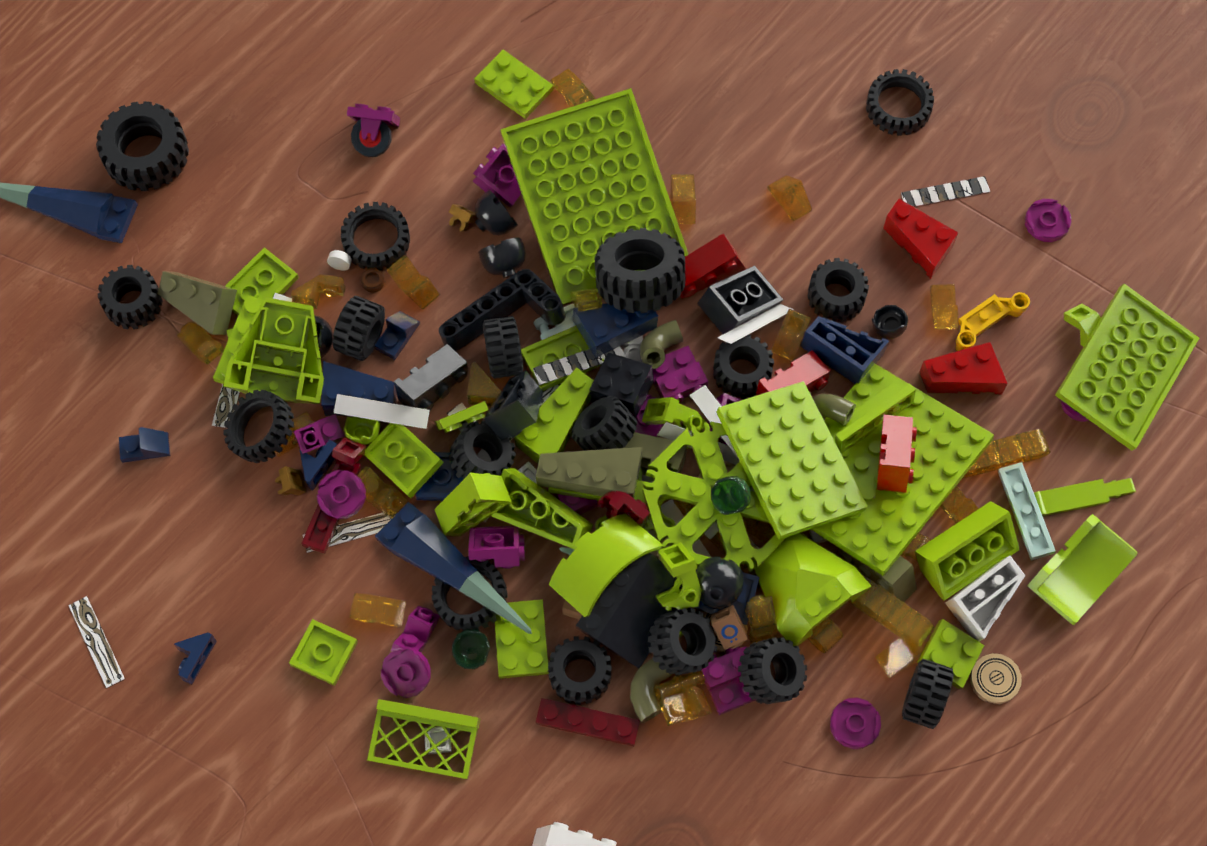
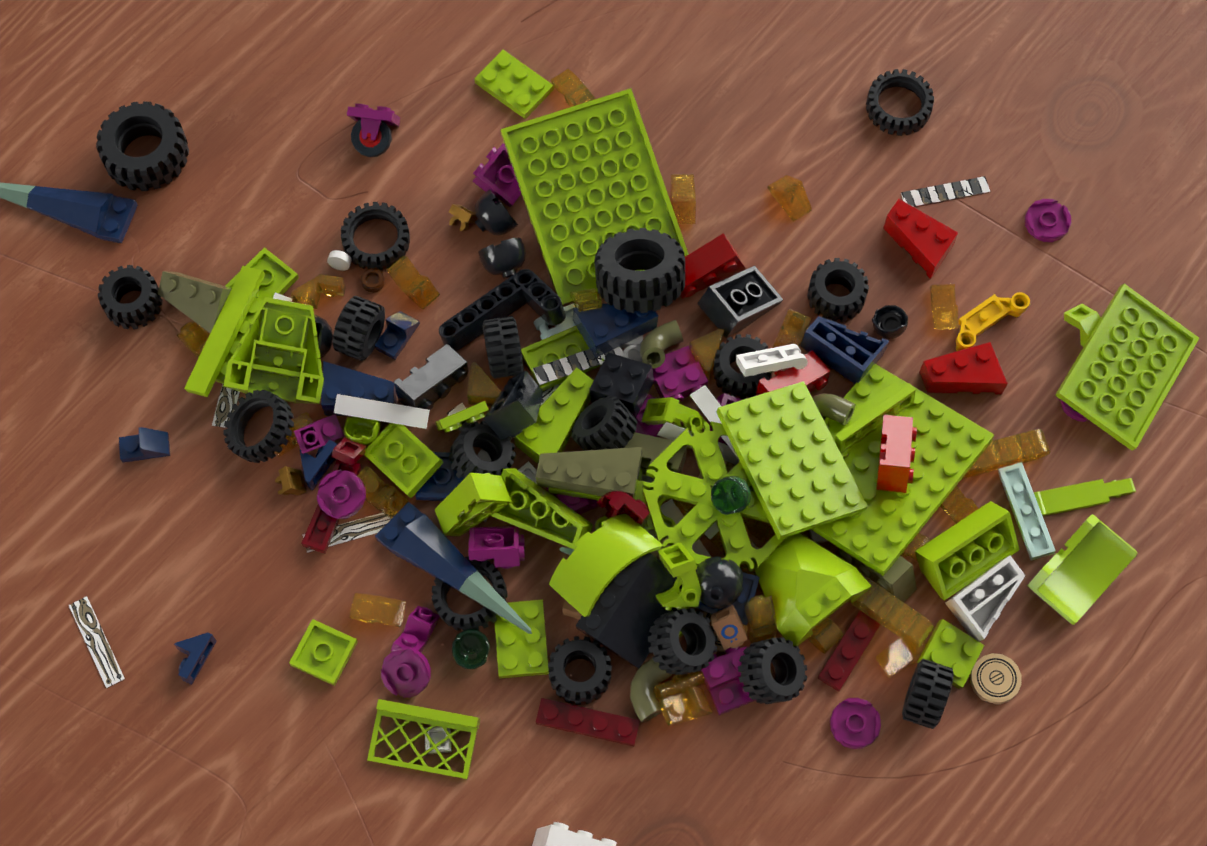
white sticker [718,304,794,344] -> none
none -> lime tile [184,266,265,397]
none -> clear yellow slope [689,329,724,380]
none -> white plate [736,344,808,377]
none -> dark red plate [818,595,891,692]

